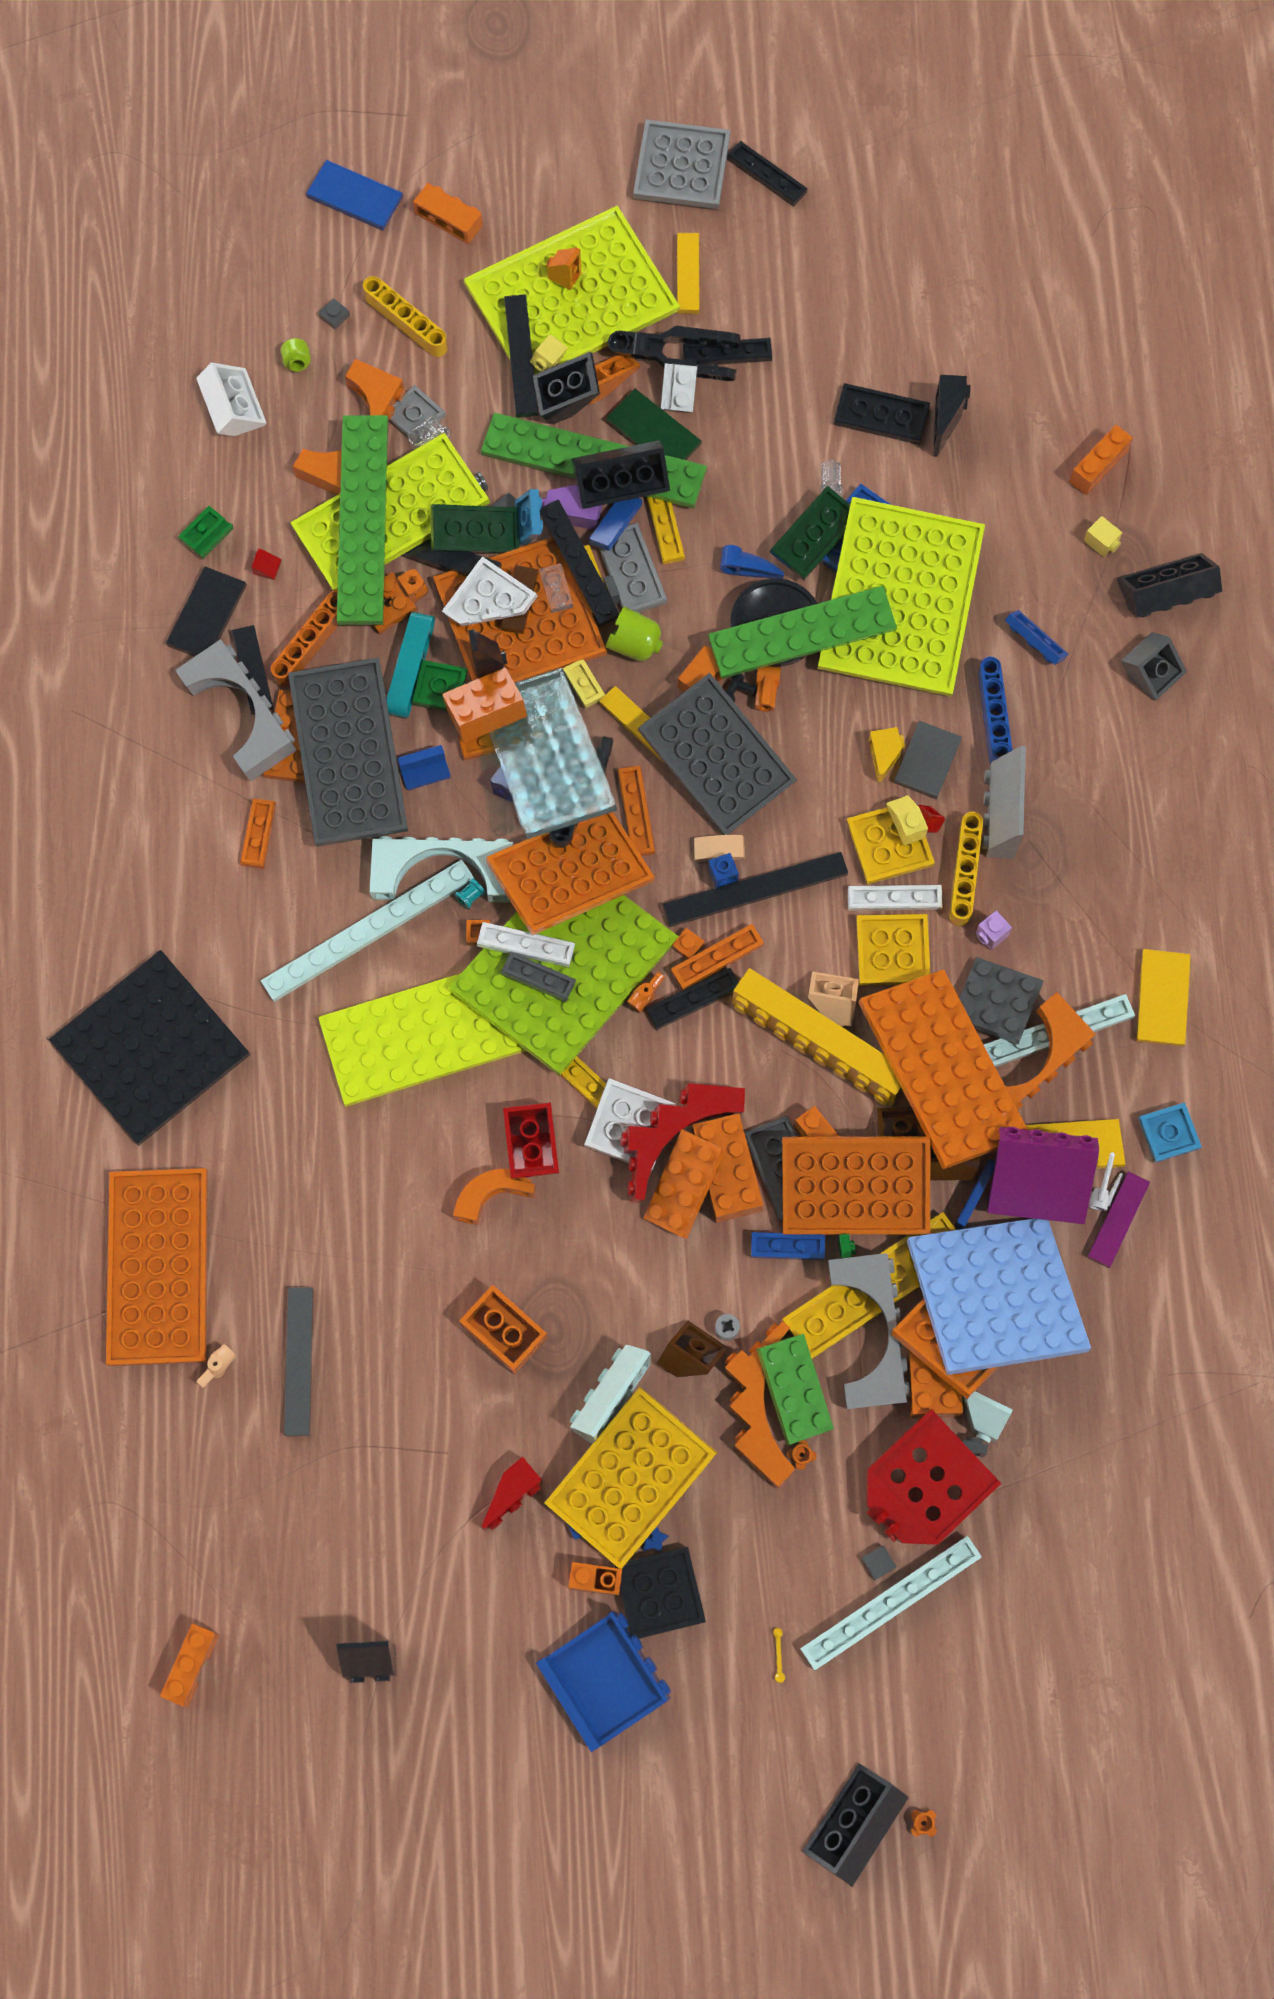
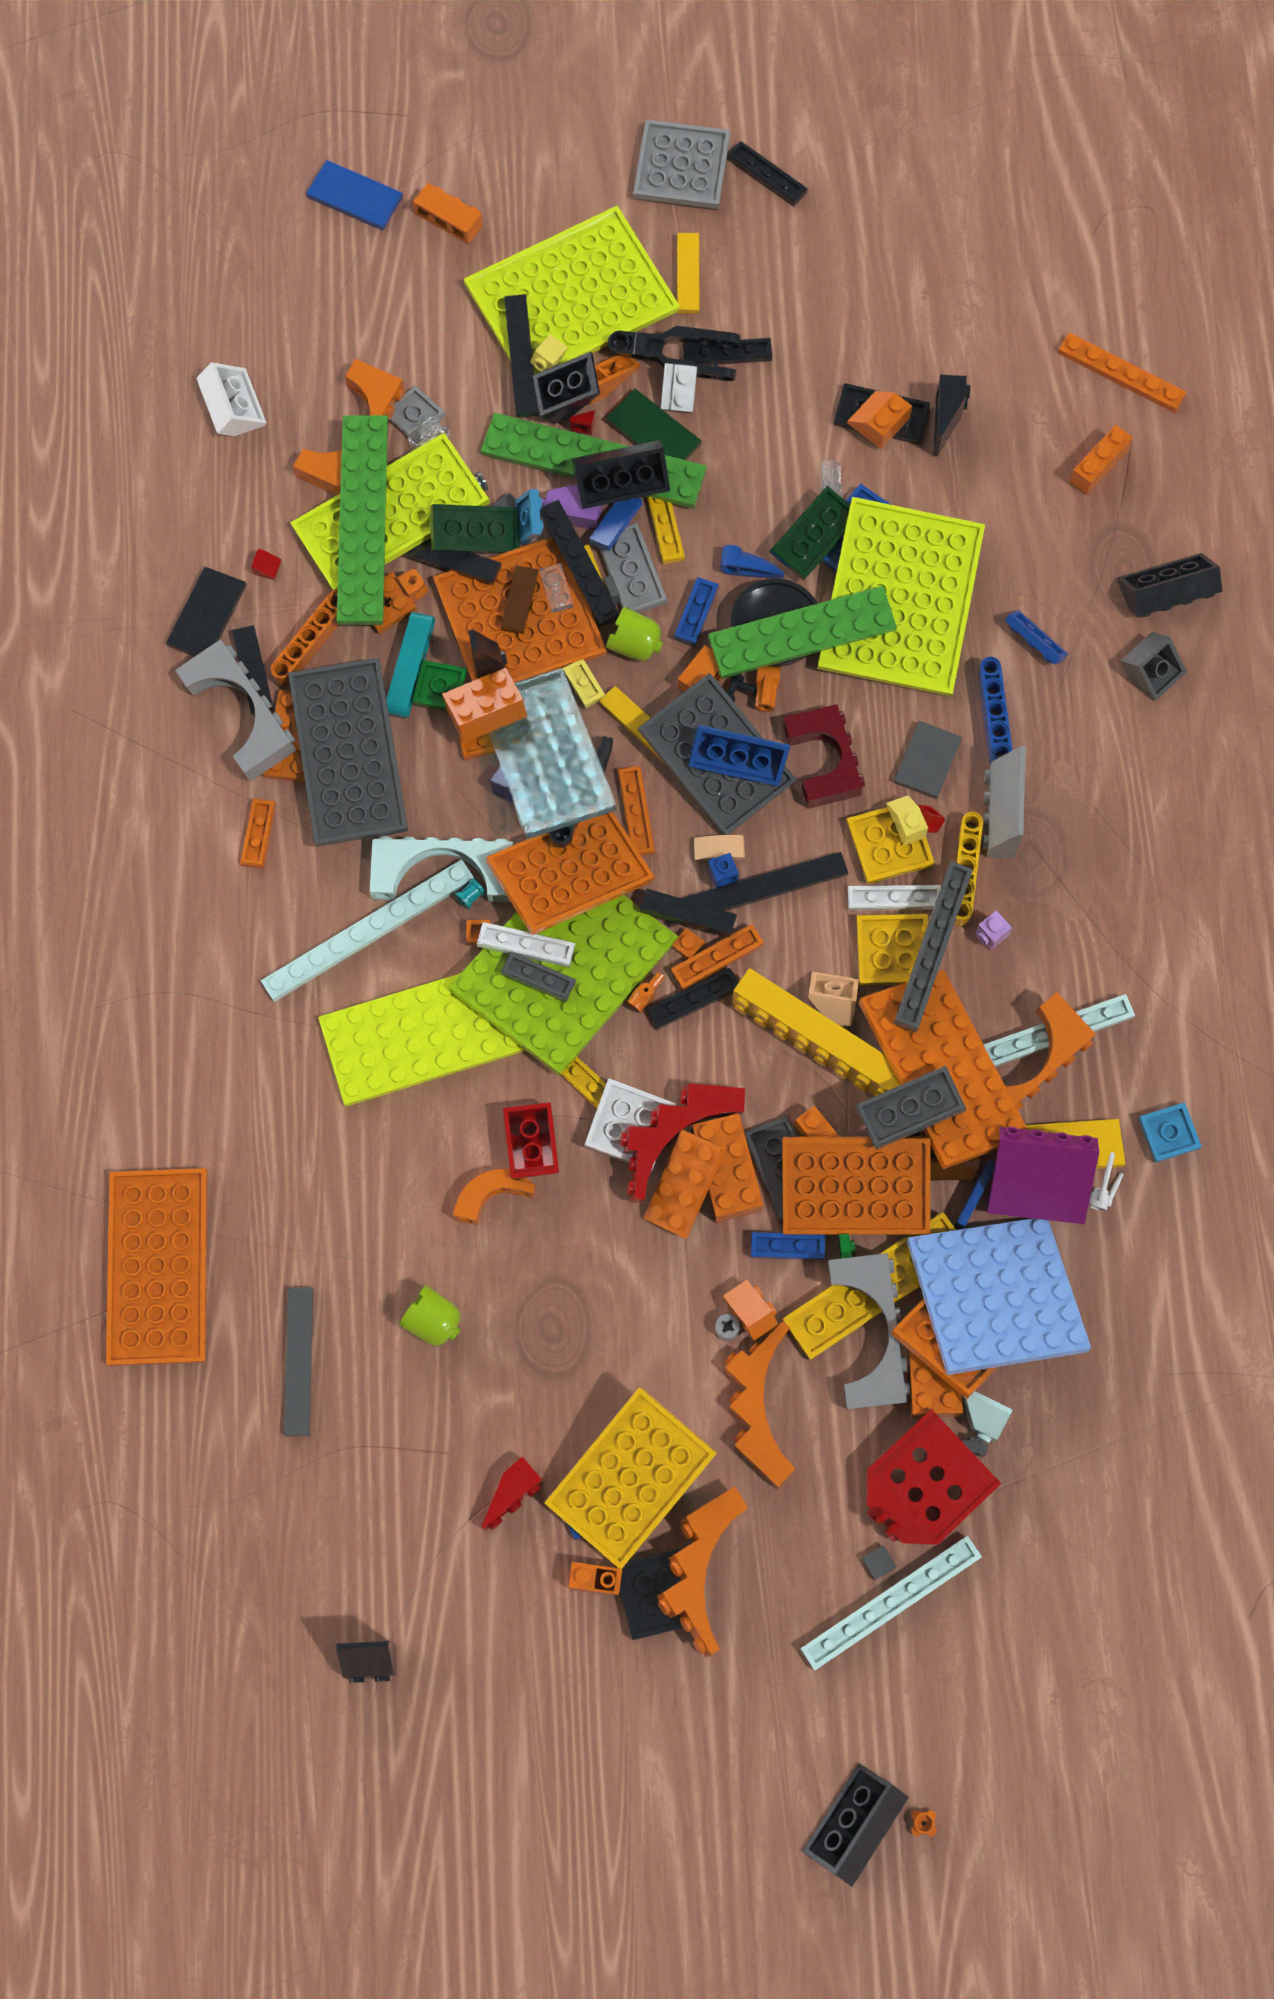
black plate [49,950,251,1146] -> none
orange arch [160,1623,220,1707] -> none
green plate [178,506,234,559] -> none
light nougat piece [196,1344,236,1388] -> none
lime head [281,338,311,372] -> none
dark grey plate [318,298,350,330] -> none
yellow beam [363,276,448,357] -> none
blue panel [397,745,451,790] -> none
white plate [442,557,538,626] -> none
orange brick [459,1284,548,1374] -> none
blue panel [536,1611,671,1752] -> none
orange slope [546,247,582,290] -> none
light aqua slope [569,1345,651,1444] -> none
blue piece [644,1527,669,1553] -> none
reddish brown slope [656,1320,728,1377] -> none
bright green plate [756,1334,834,1445] -> none
yellow hinge [773,1628,785,1683] -> none
orange plate [787,1440,817,1470] -> none
yellow slope [868,727,905,782] -> none
dark grey plate [959,957,1044,1045] -> none
light yellow brick [1084,516,1122,557] -> none
magenta tile [1087,1171,1150,1268] -> none
yellow tile [1136,949,1191,1047] -> none
none -> lime cylinder [399,1284,461,1346]
none -> red slope [570,411,596,435]
none -> black tile [640,889,737,938]
none -> orange arch [657,1486,748,1658]
none -> blue plate [674,577,719,646]
none -> blue slope [688,725,790,786]
none -> orange brick [723,1280,778,1341]
none -> dark red arch [783,704,865,809]
none -> orange slope [847,391,912,449]
none -> dark grey tile [856,1066,966,1150]
none -> dark grey plate [893,861,973,1033]
none -> orange plate [1058,332,1187,413]

